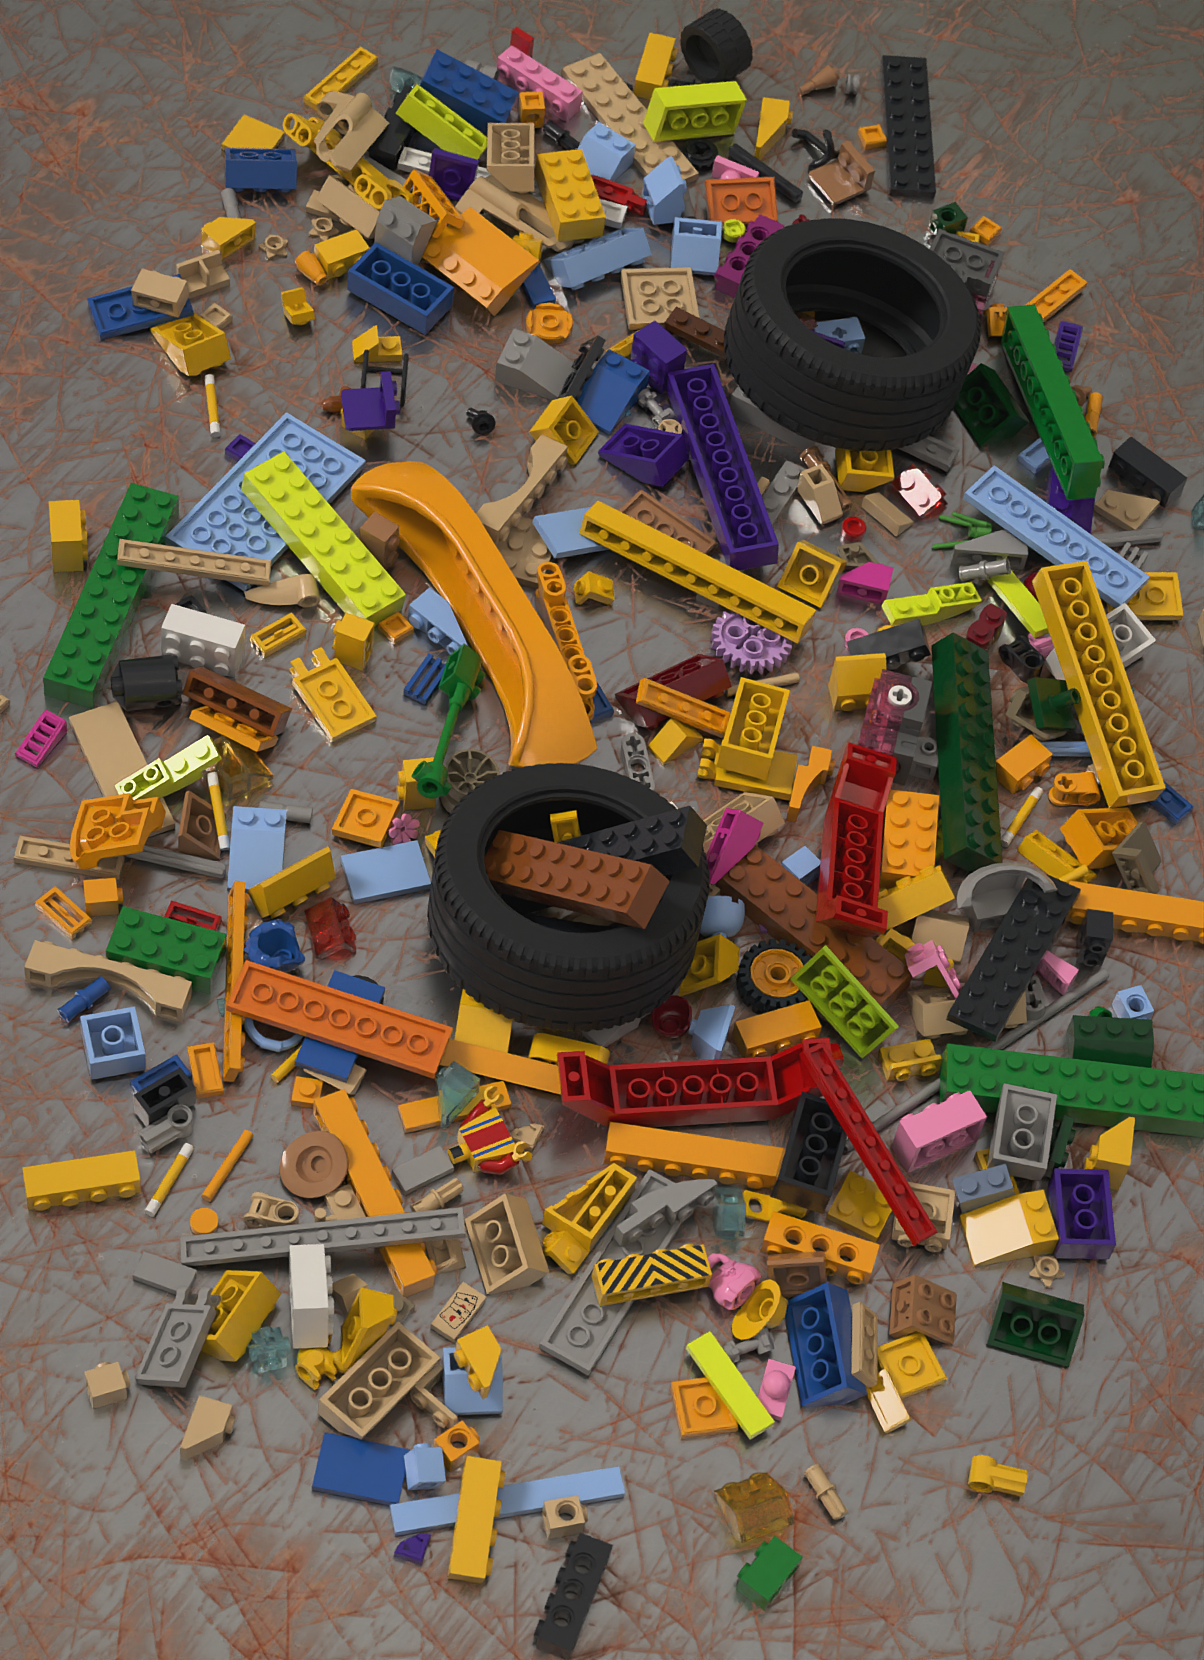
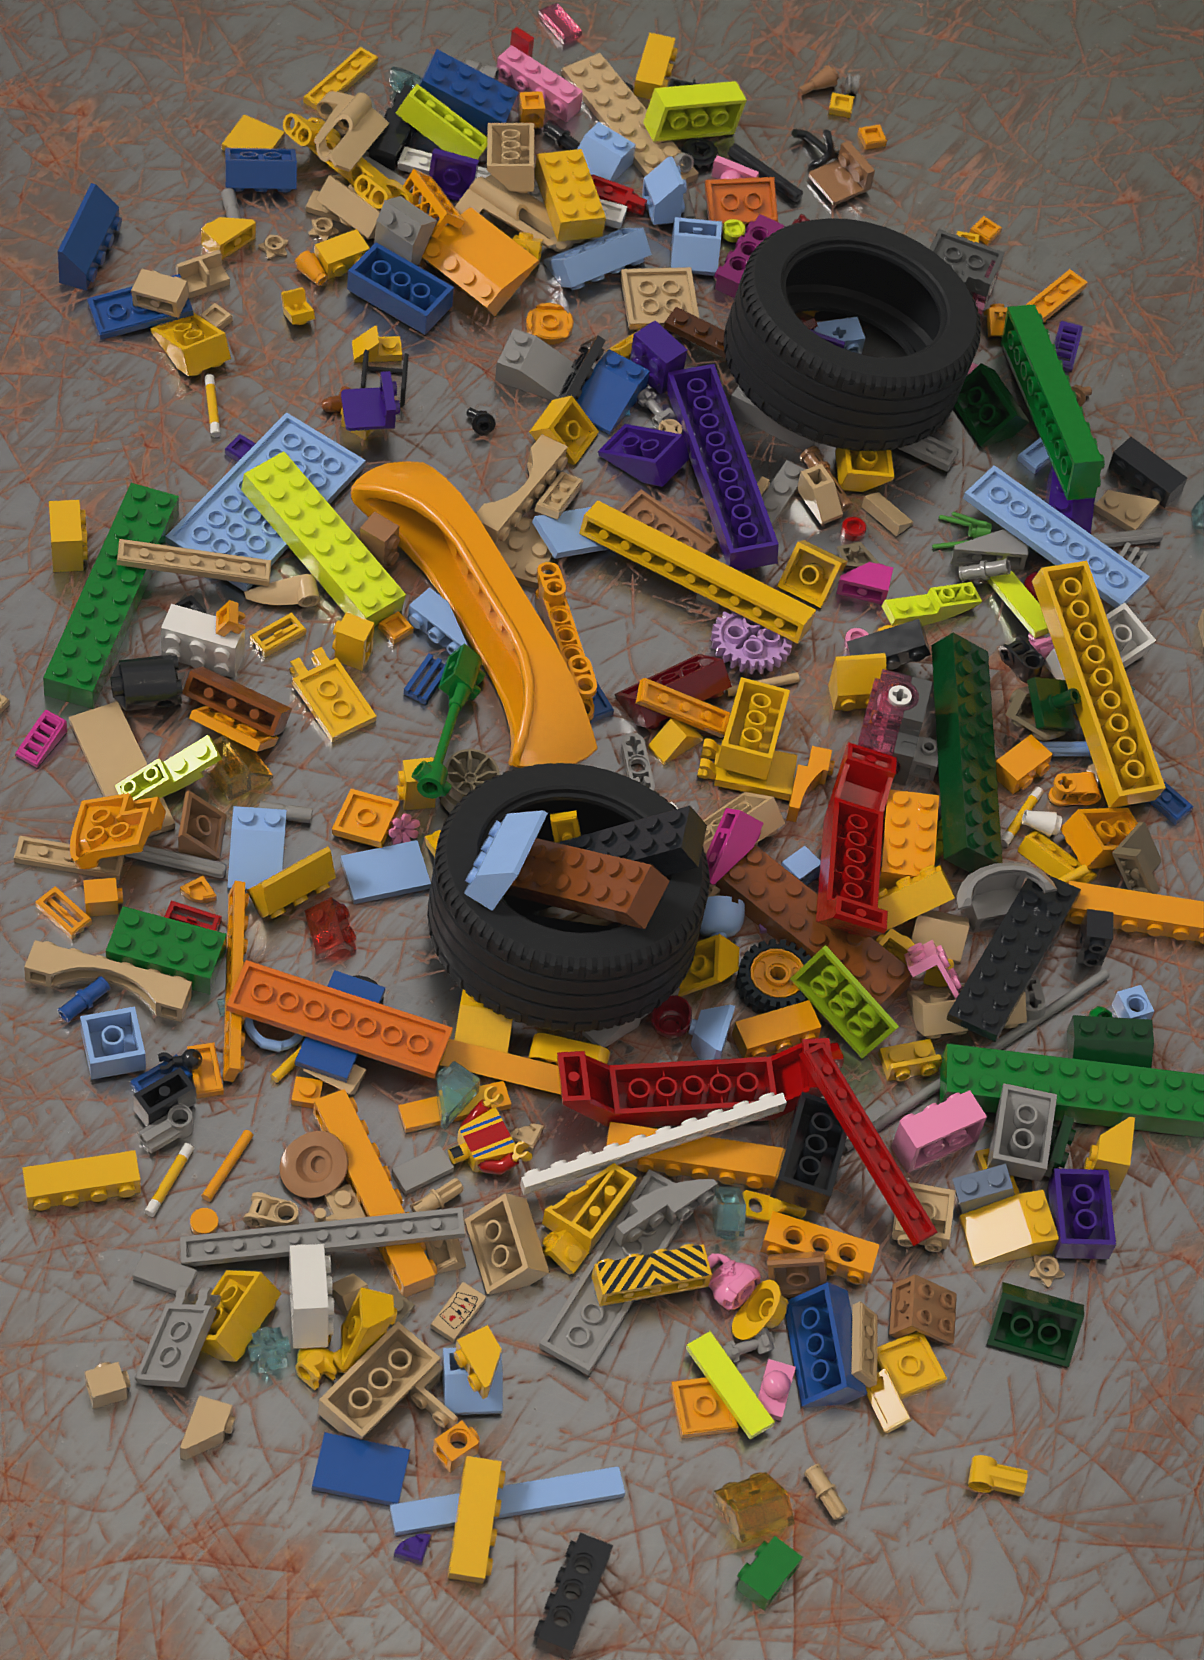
yellow bar [207,772,230,851] -> none
blue hair [244,919,305,973] -> none
light blue brick [404,1443,446,1490] -> none
blue tile [521,265,556,309] -> none
tan brick [542,1495,588,1540] -> none
yellow bracket [574,571,615,605] -> none
black tyre [680,9,753,84] -> none
yellow slope [754,97,793,160] -> none
yellow plate [826,1170,892,1243] -> none
black plate [881,55,936,198] -> none
clear red bracket [891,464,948,519] -> none
dark green brick [929,202,968,235] -> none
dark red brick [965,603,1007,651] -> none
bright pink slope [1037,951,1079,995] -> none
light orange piece [1085,392,1103,437] -> none
yellow plate [1107,572,1183,620] -> none
none -> blue slope [58,183,122,291]
none -> black arm [158,1049,203,1074]
none -> light orange tile [180,876,217,903]
none -> light orange tile [215,600,245,637]
none -> light blue slope [464,810,548,911]
none -> white plate [520,1092,787,1195]
none -> tan tile [535,472,584,520]
none -> clear pink tile [538,3,582,44]
none -> light grey hinge [674,153,694,173]
none -> yellow tile [828,92,854,118]
none -> white cone [1022,810,1062,837]

